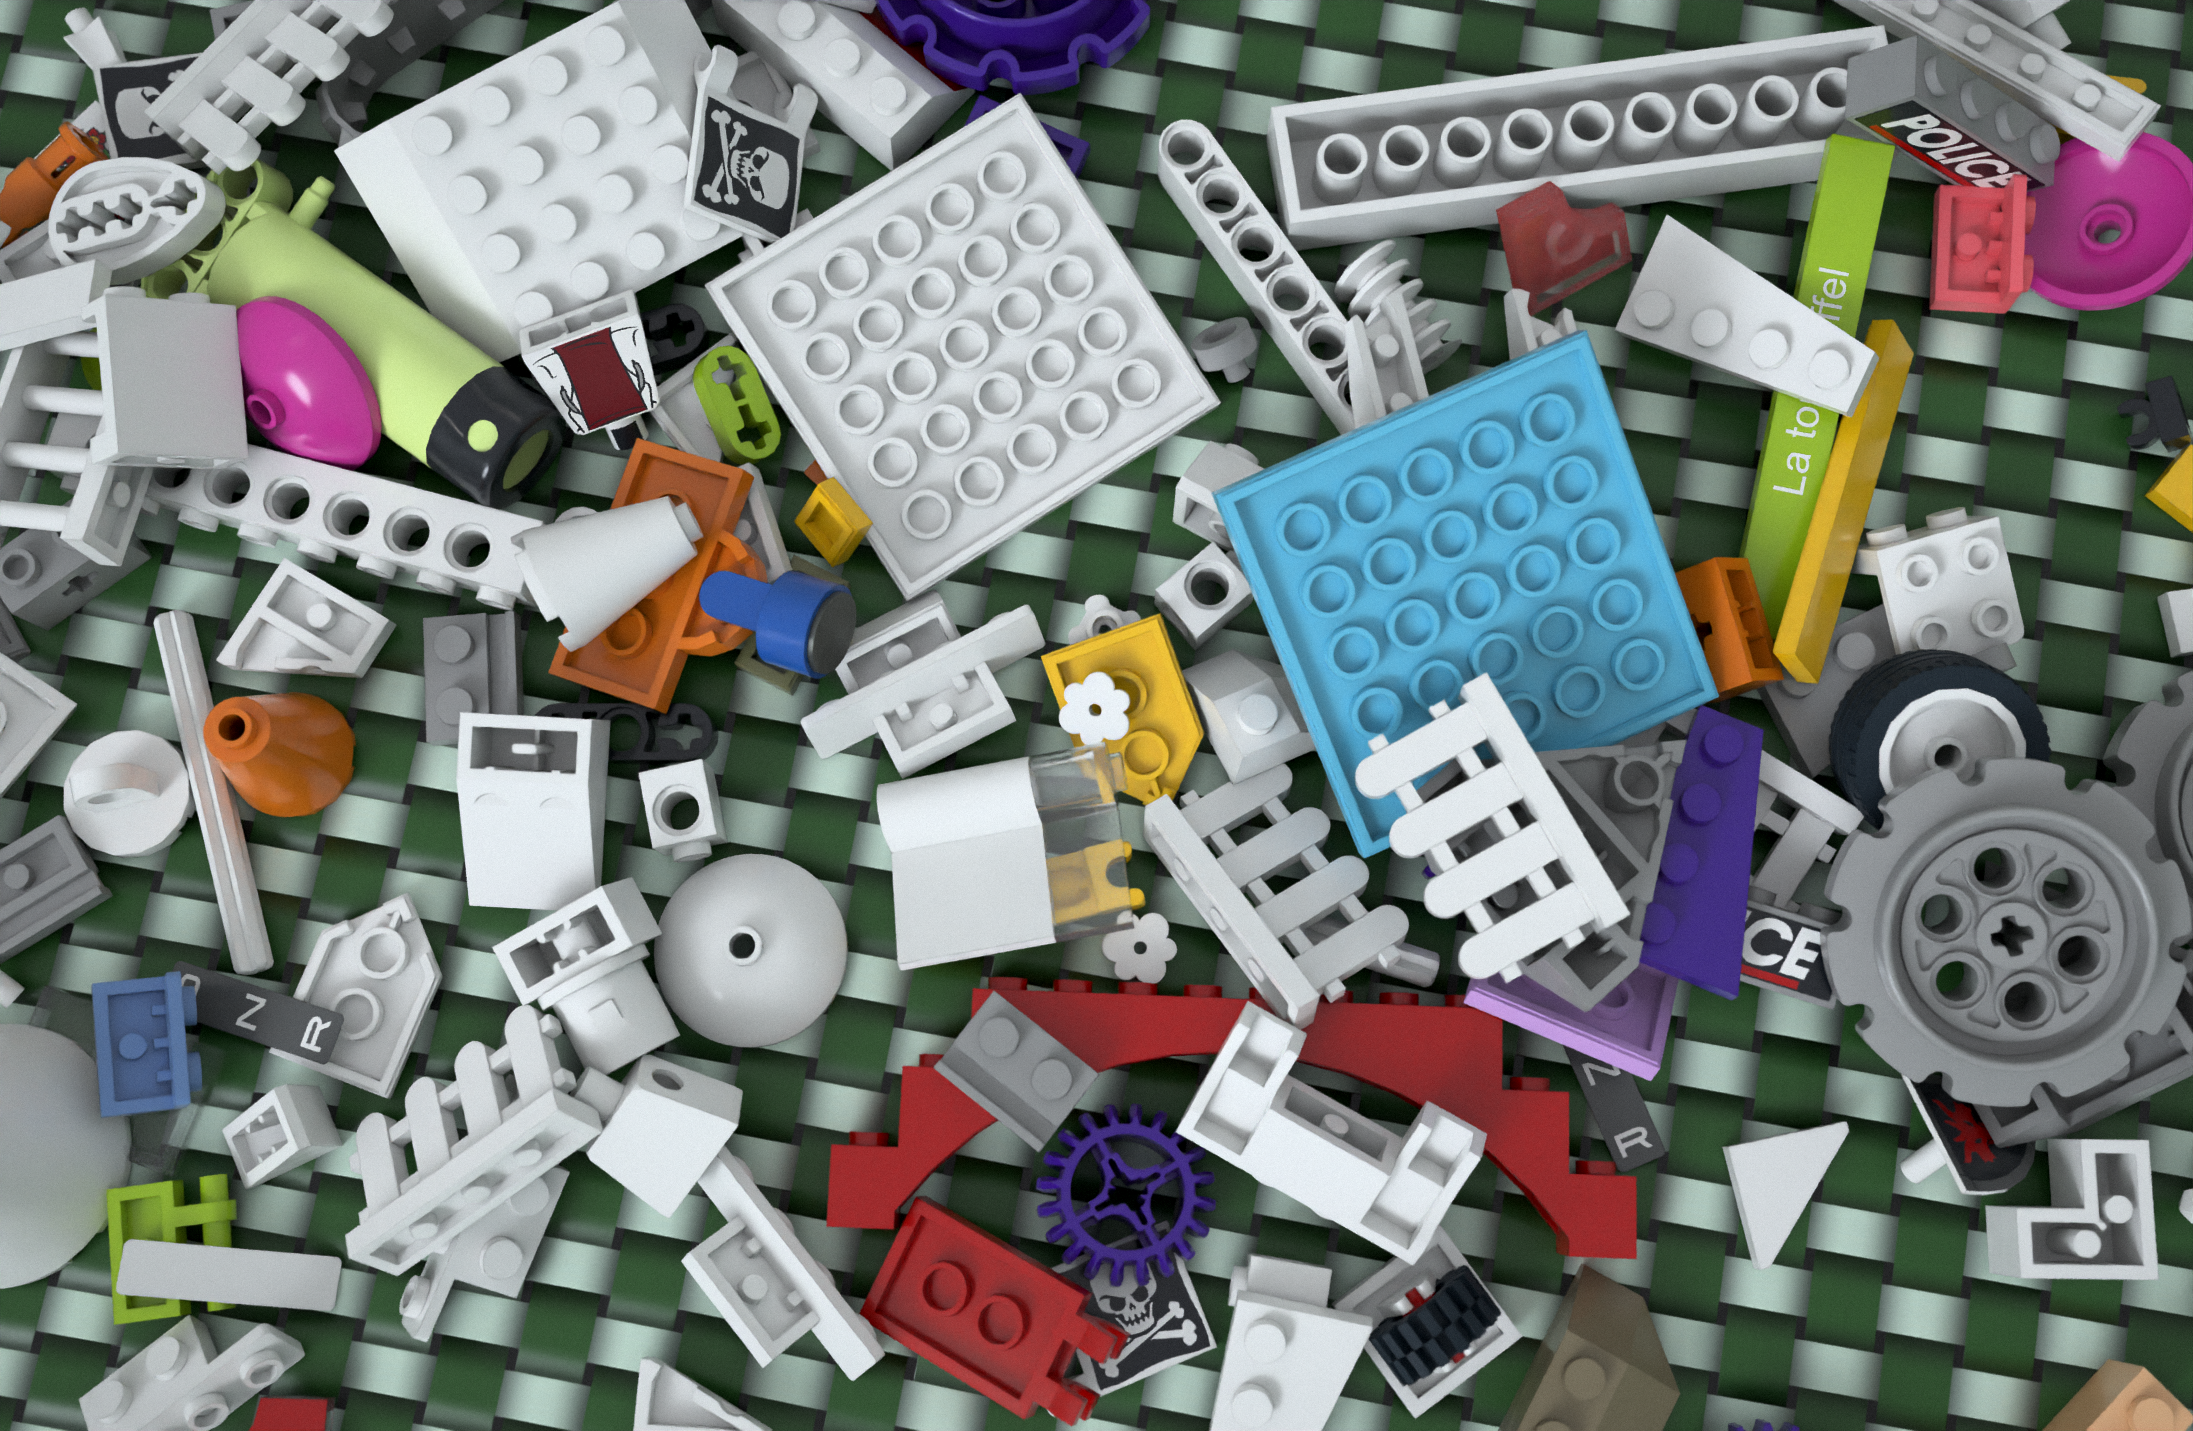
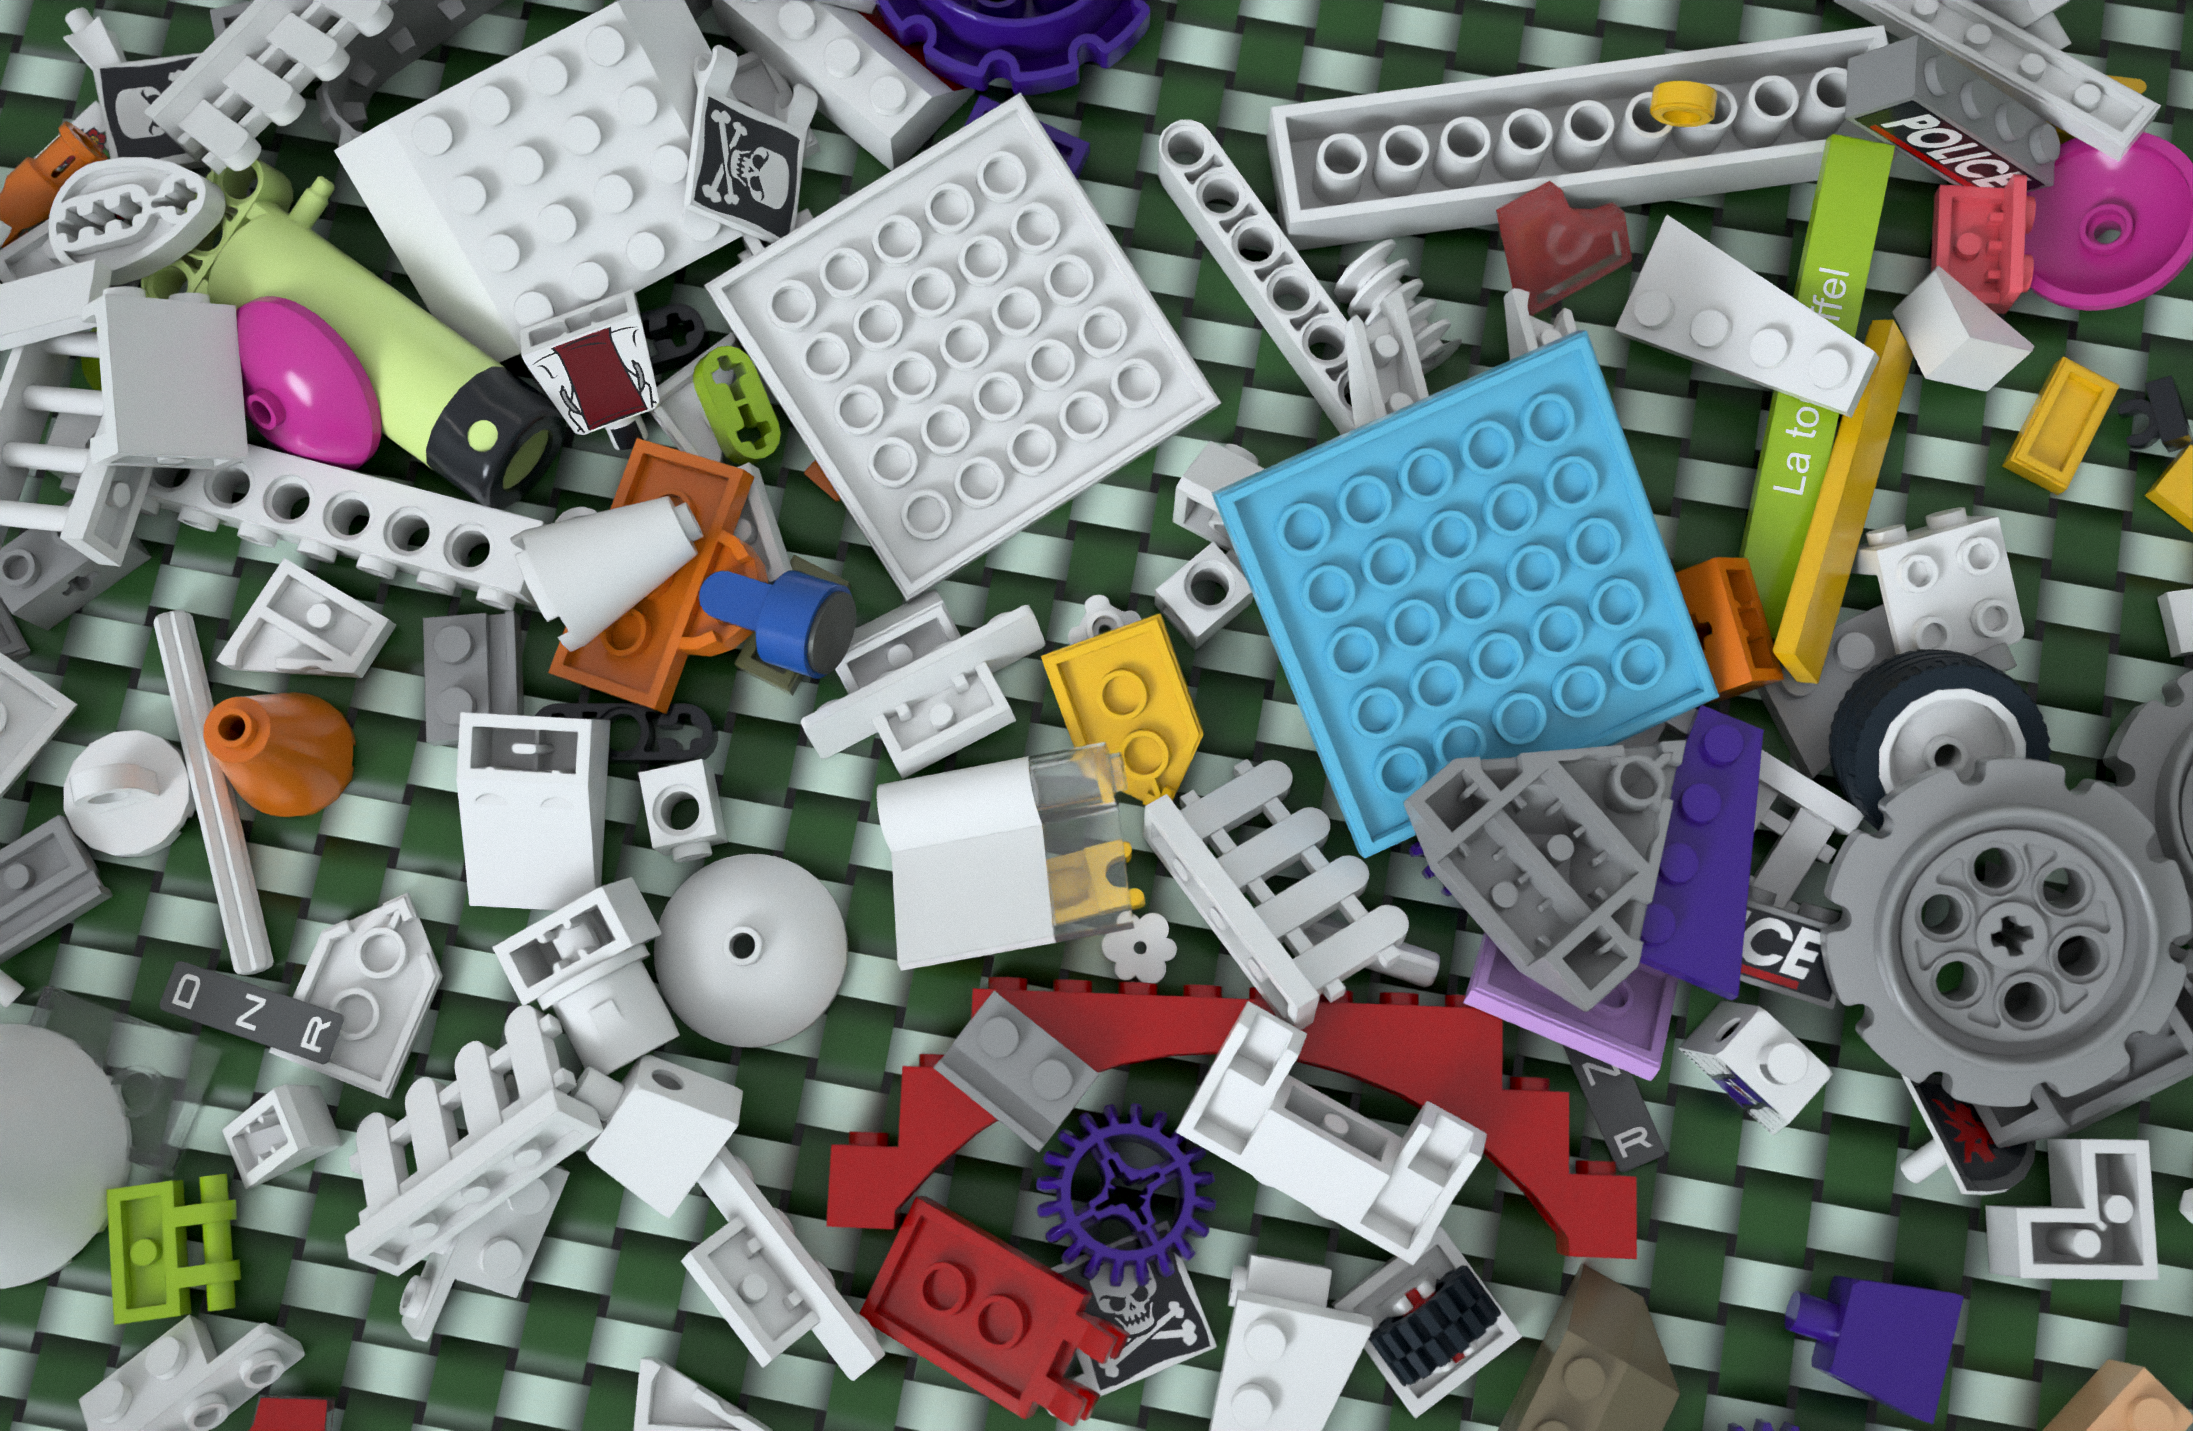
medium blue bracket [91,971,202,1119] -> none
white sticker [116,1239,342,1311] -> none
yellow tile [794,477,873,567] -> none
white plant [1059,671,1131,746] -> none
white slope [1182,649,1316,785] -> none
light grey tile [1191,317,1258,383] -> none
white fence [1355,672,1630,984] -> none
white tile [1722,1121,1849,1270] -> none
none -> yellow tile [1650,81,1717,127]
none -> white torso [1678,1001,1833,1135]
none -> dark purple torso [1785,1275,1964,1424]
none -> white slope [1892,265,2035,392]
none -> yellow tile [2002,356,2120,495]

